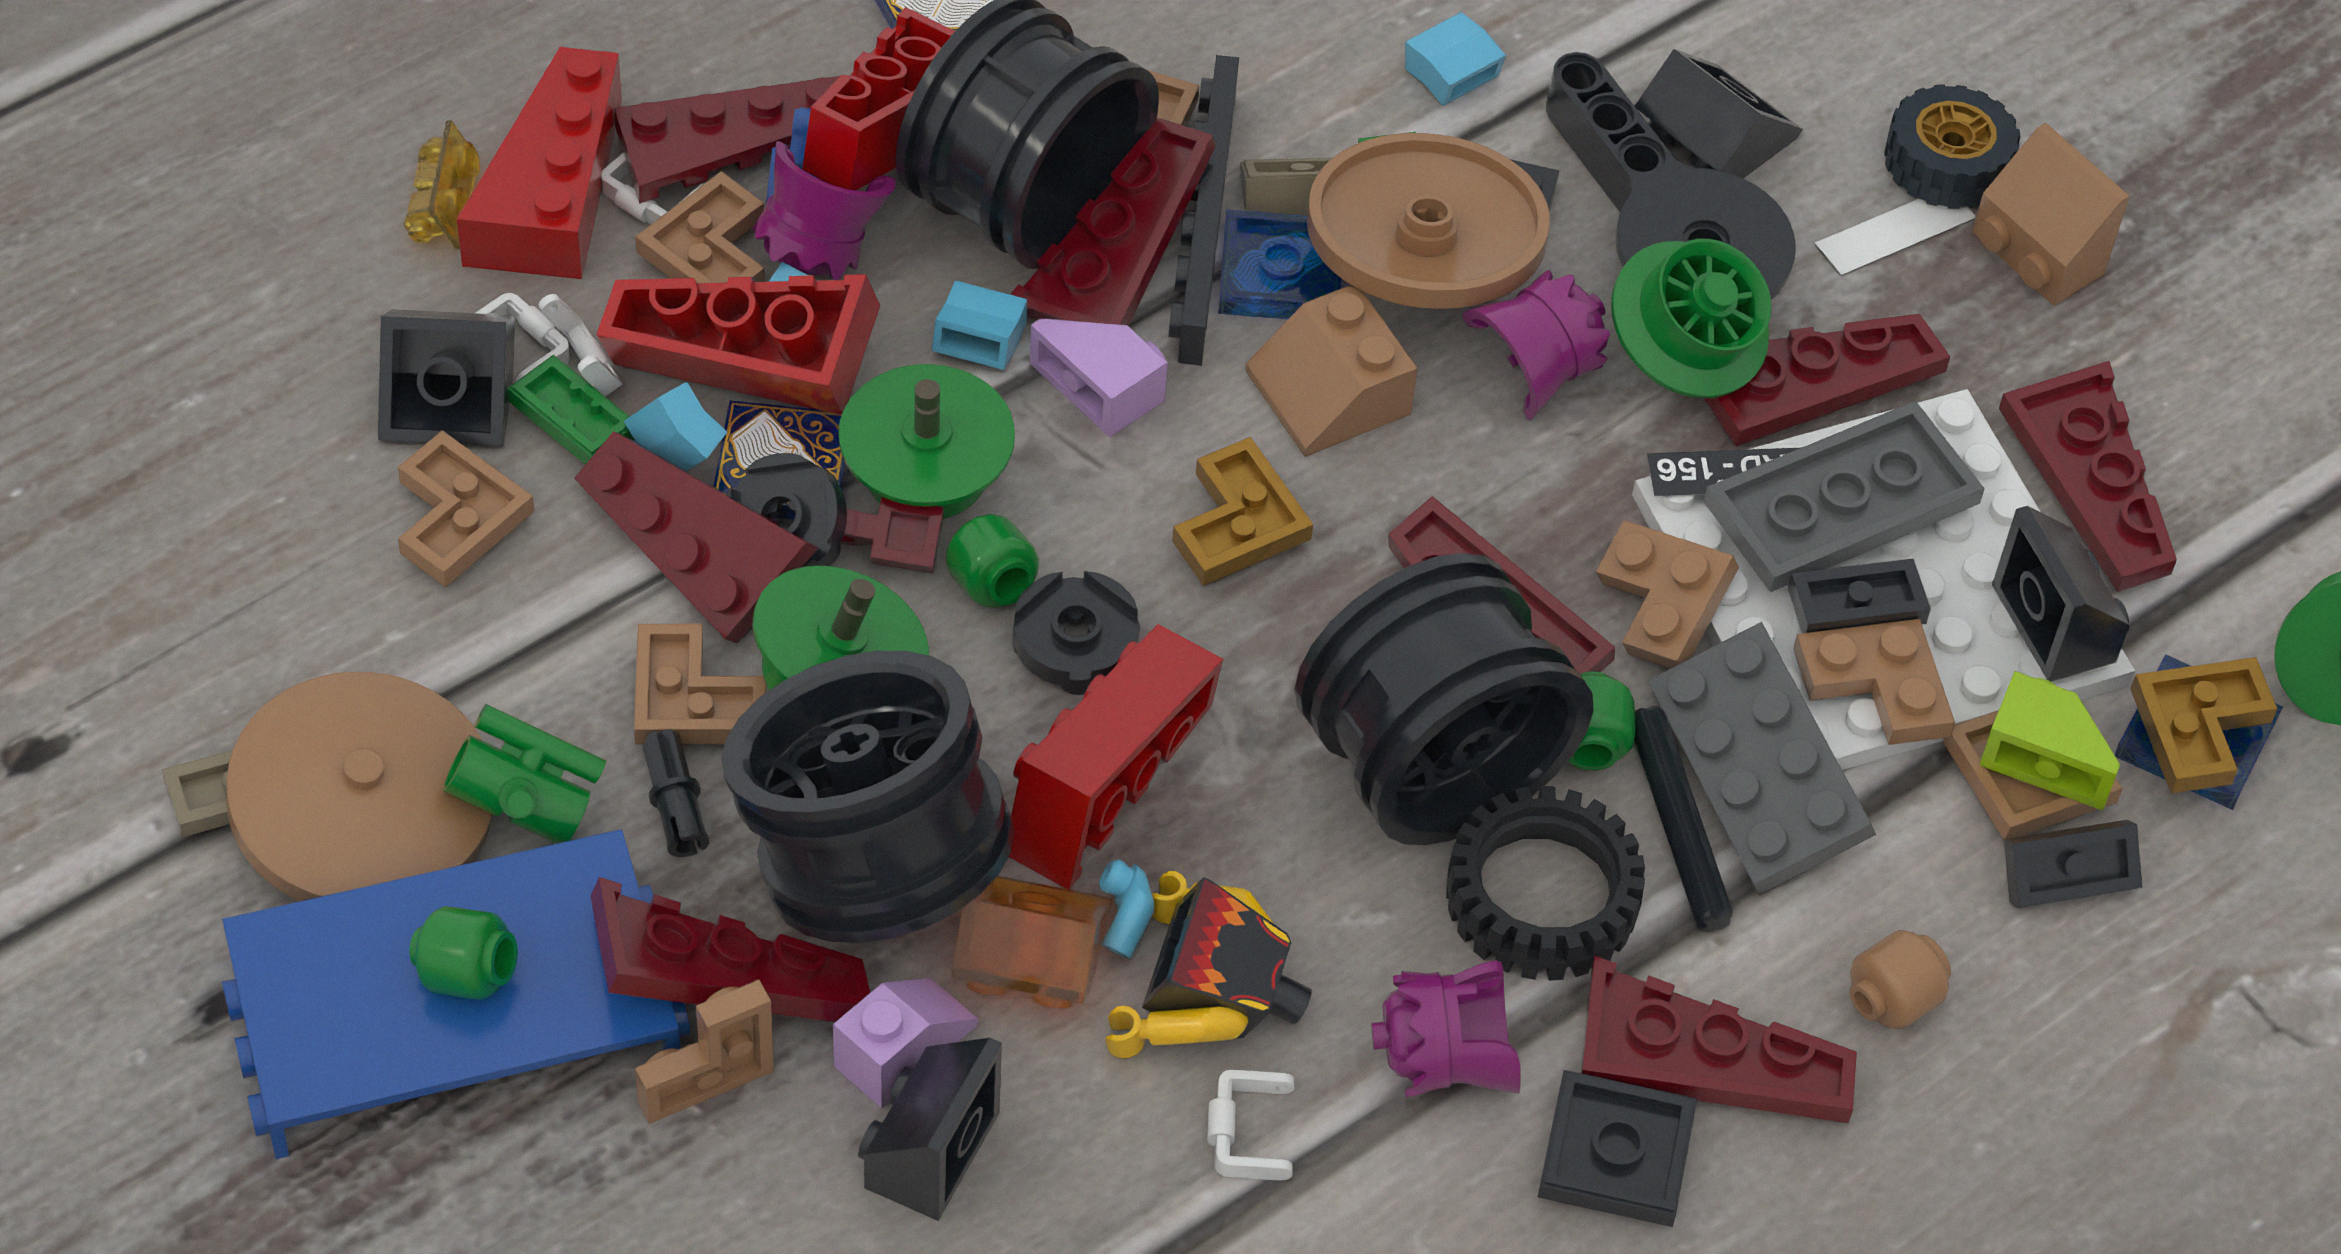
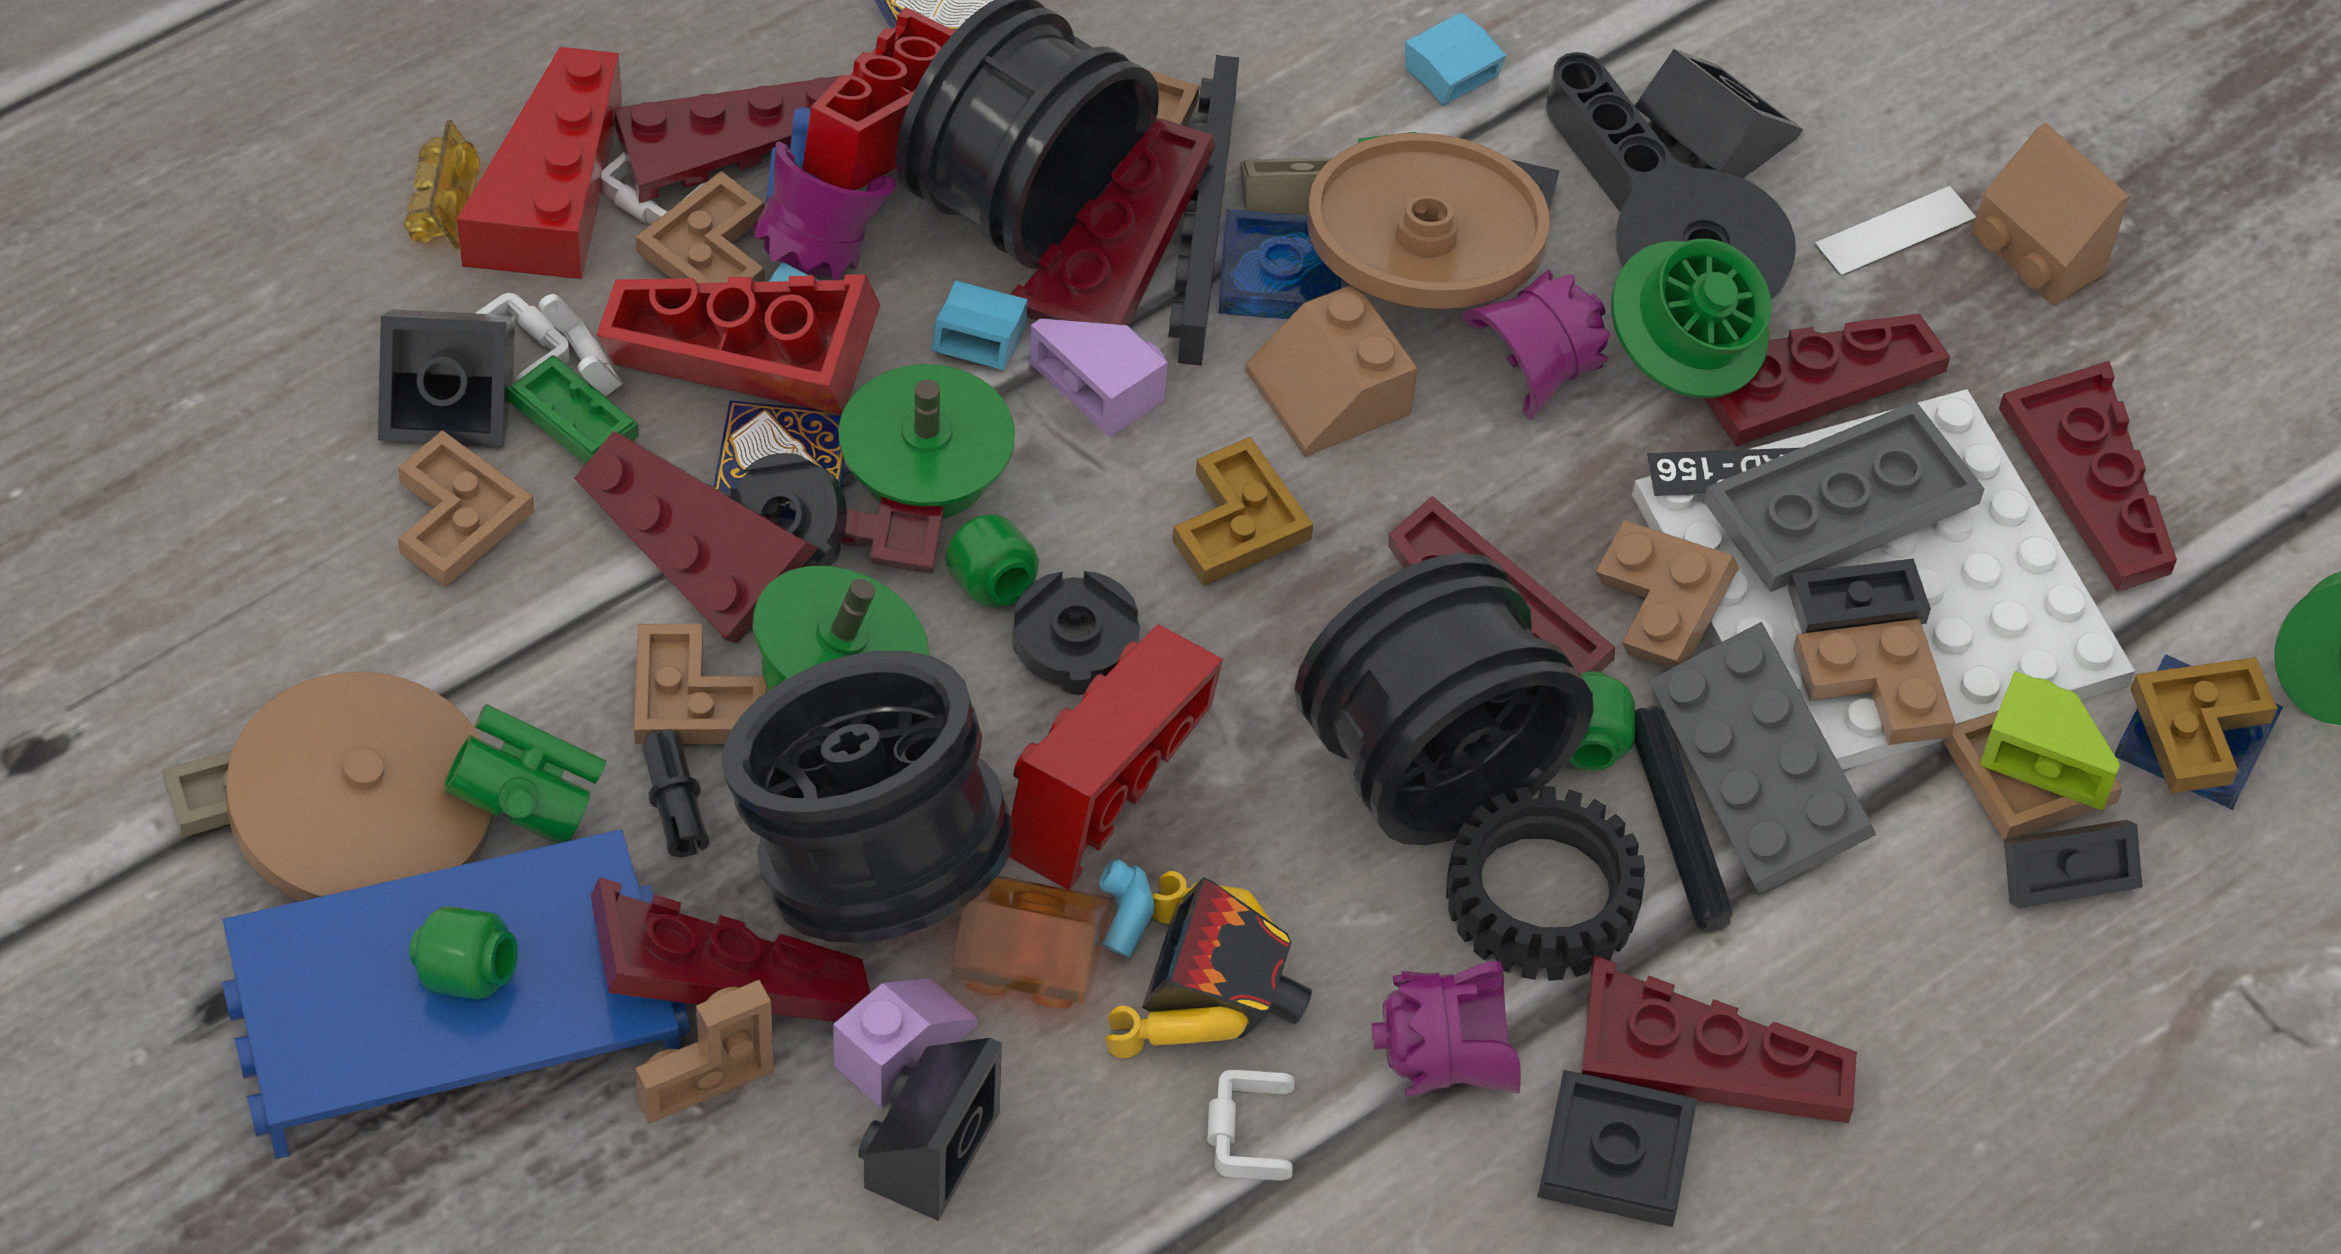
medium azure piece [624,382,727,472] -> none
medium nougat head [1850,930,1951,1029] -> none
black wheel [1884,84,2021,209] -> none
black slope [1992,506,2130,682] -> none

